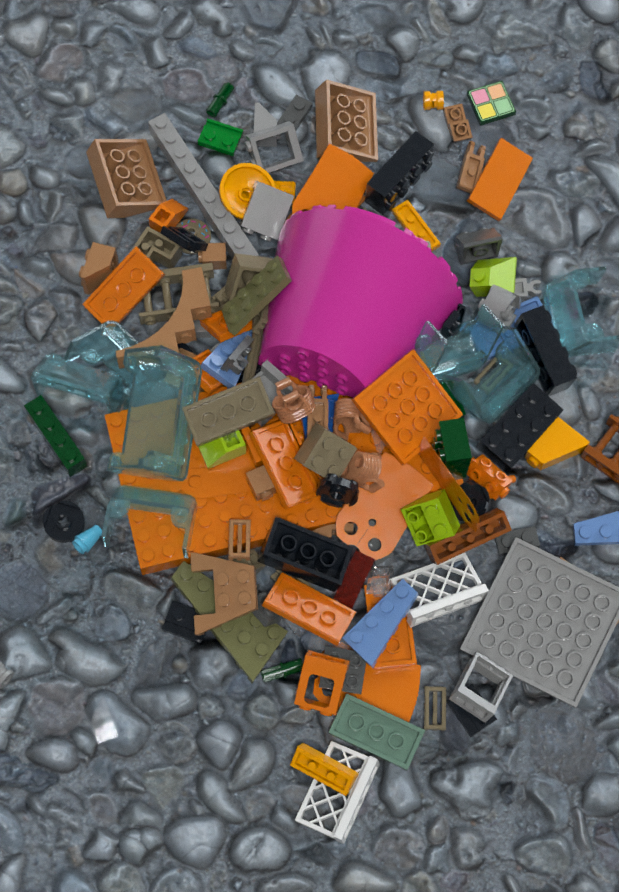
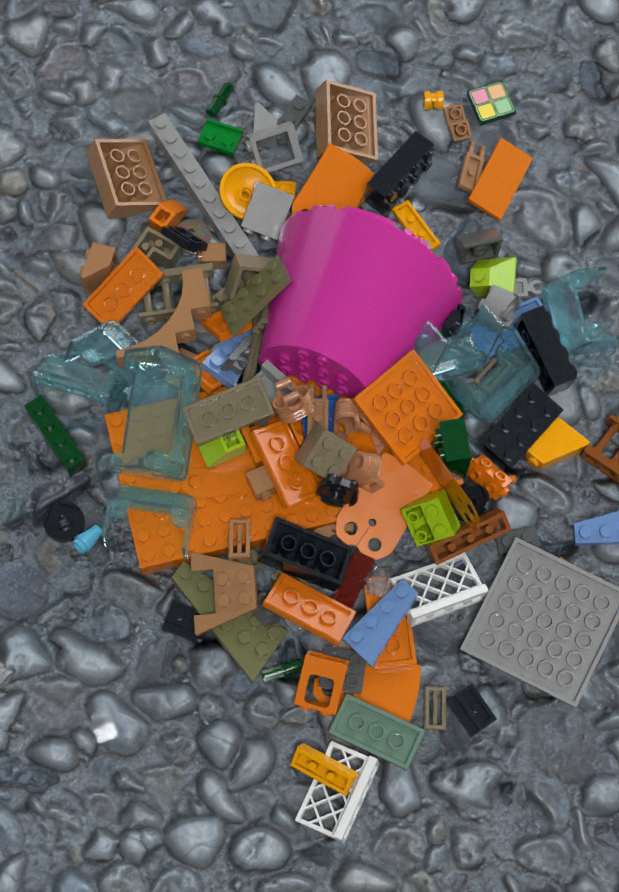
light grey window [449,652,513,723] -> none

